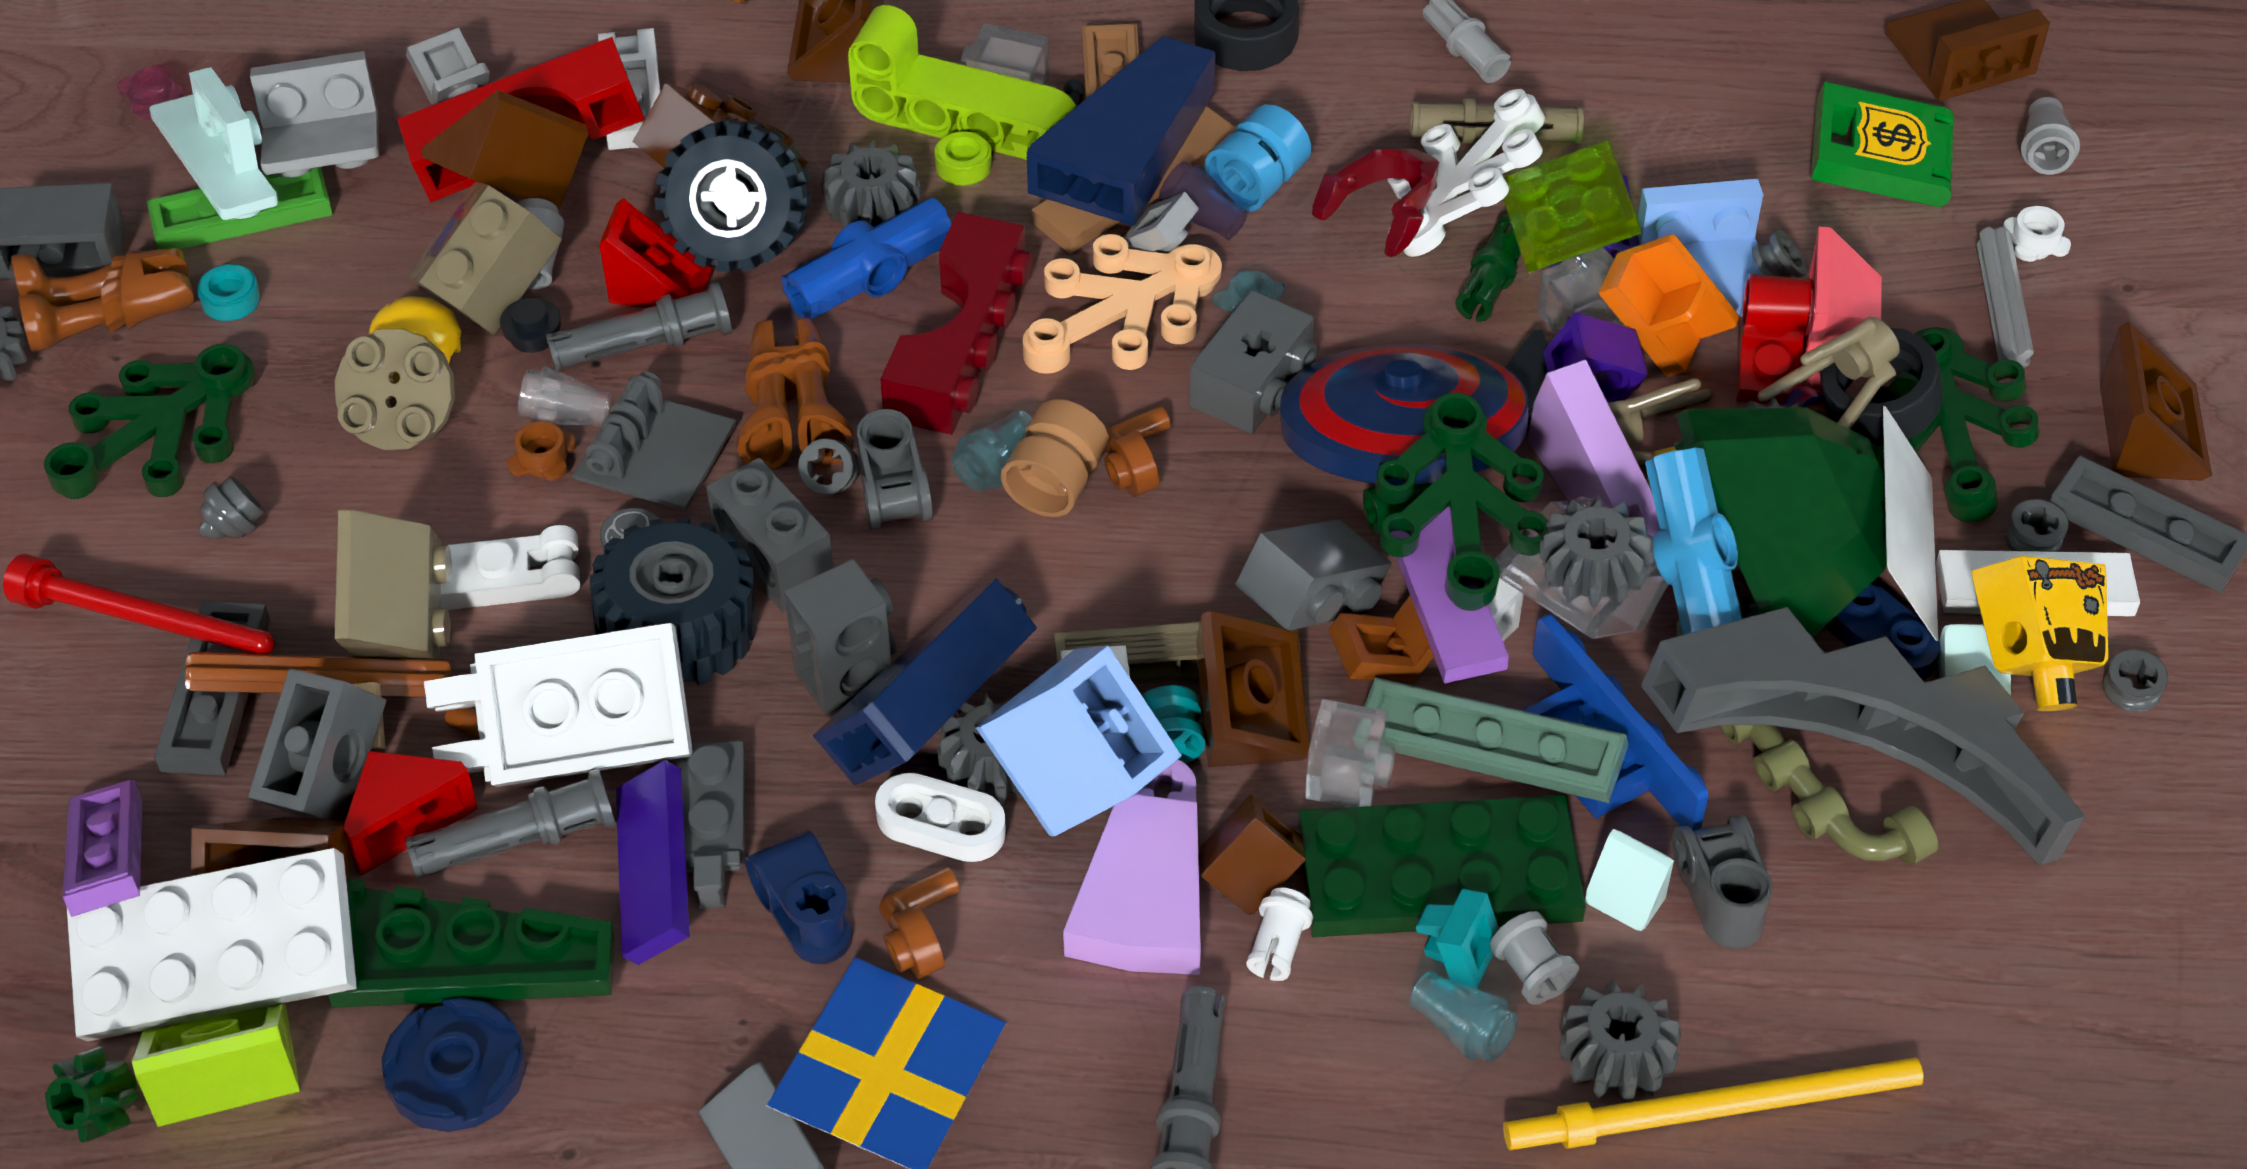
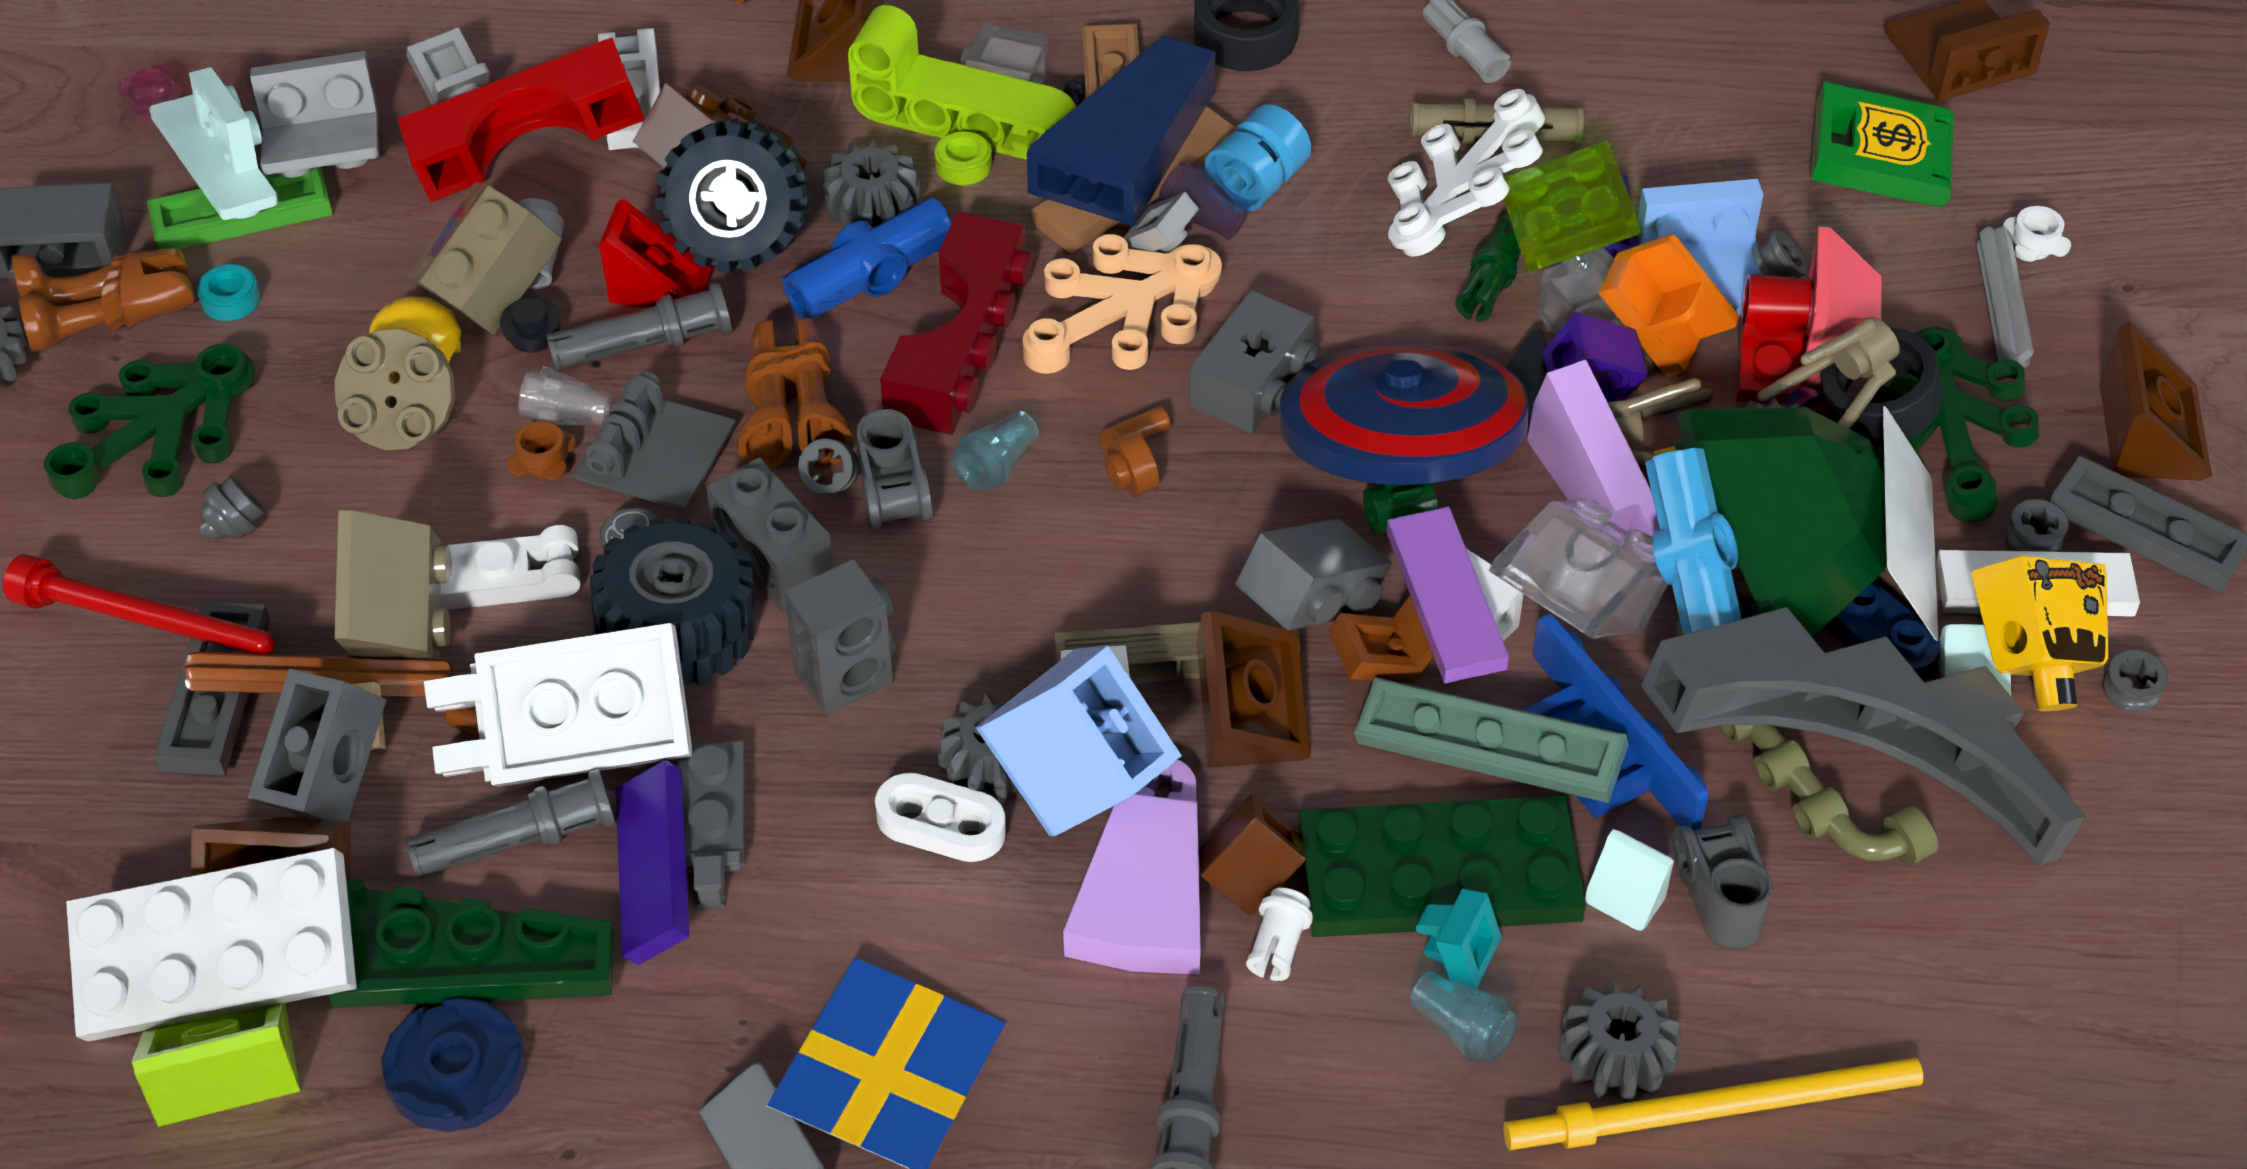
dark green gear [45,1047,139,1143] -> none
medium lavender tile [63,780,143,917] -> none
red slope [343,751,478,876] -> none
reddish brown slope [421,90,588,211] -> none
dark blue piece [745,830,853,964] -> none
dark blue slope [813,578,1037,786] -> none
dark orange plate [879,867,960,979] -> none
medium nougat wheel [1001,399,1109,517] -> none
teal wheel [1141,685,1205,764] -> none
clear light blue plate [1212,271,1286,313] -> none
clear brick [1305,699,1396,807] -> none
dark red helmet [1312,149,1439,257] -> none
dark green plant [1375,393,1549,611] -> none
light grey bush [1490,911,1579,1005] -> none
dark grey gear [1539,495,1653,610] -> none
light grey cone [2021,97,2080,175] -> none

